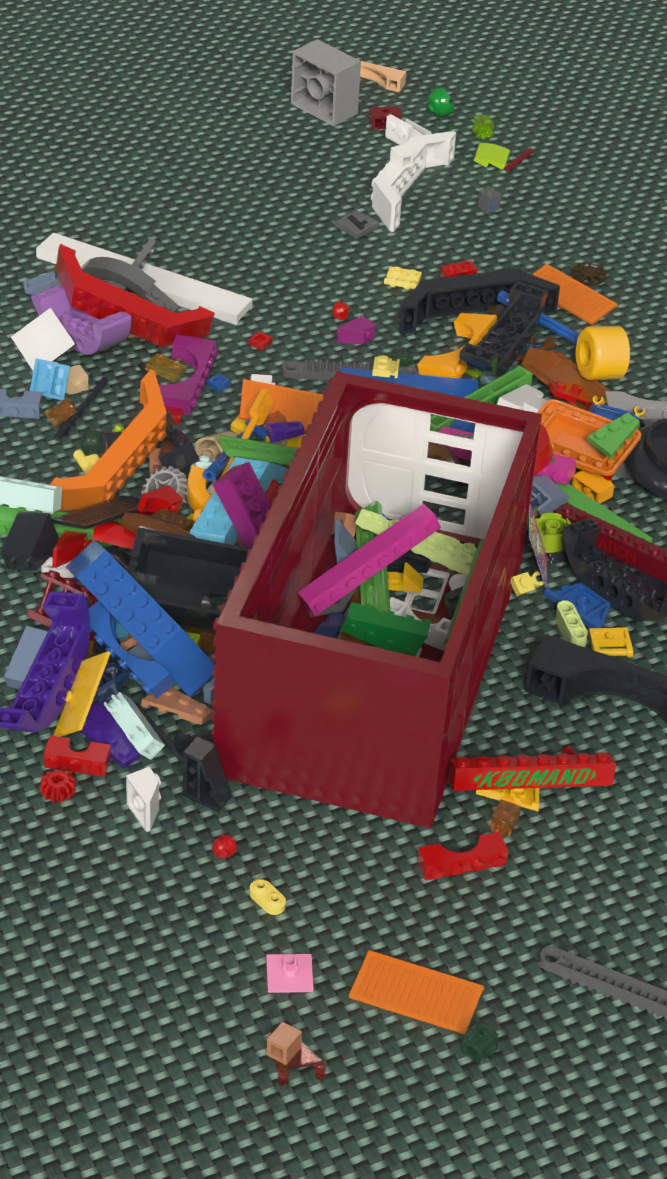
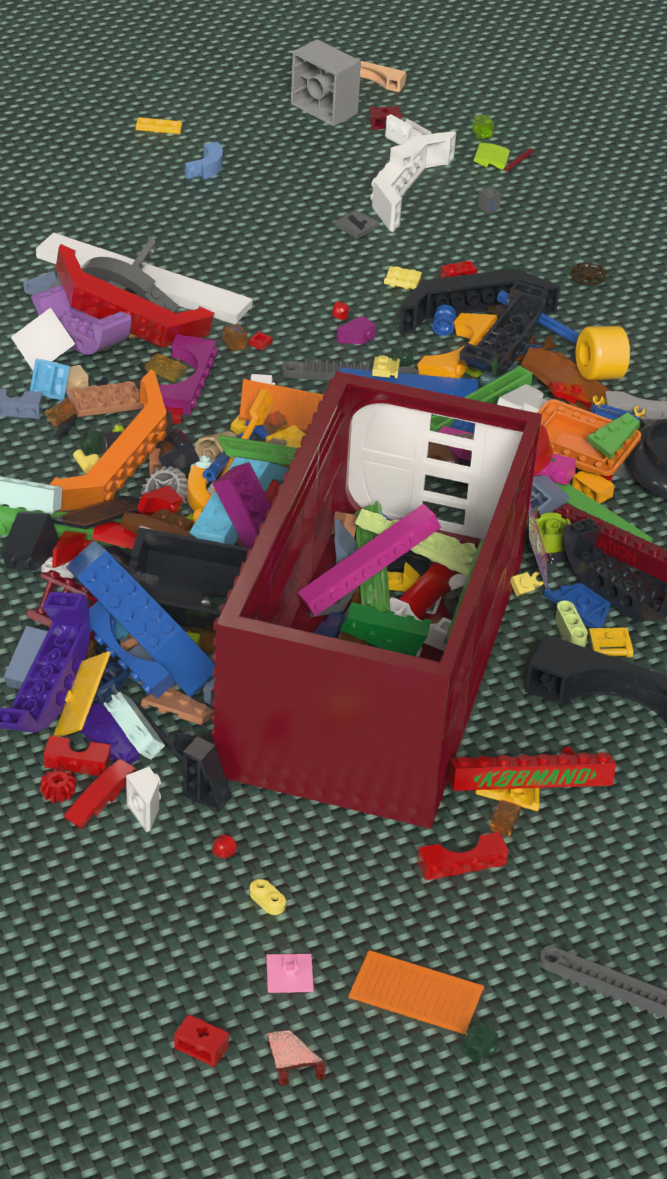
blue tile [207,373,231,393] -> none
dark purple wing [266,421,304,442] -> none
nougat brick [267,1022,302,1065] -> none
green cylinder [427,86,455,117] -> none
orange window [532,264,618,325] -> none
none -> red slope [64,759,137,829]
none -> nougat tile [67,381,144,417]
none -> yellow tile [136,118,182,134]
none -> red brick [174,1015,229,1067]
none -> medium blue arch [185,142,223,179]
none -> clear orange brick [223,323,247,352]
none -> red brick [399,562,456,619]
none -> blue wheel [432,305,456,336]

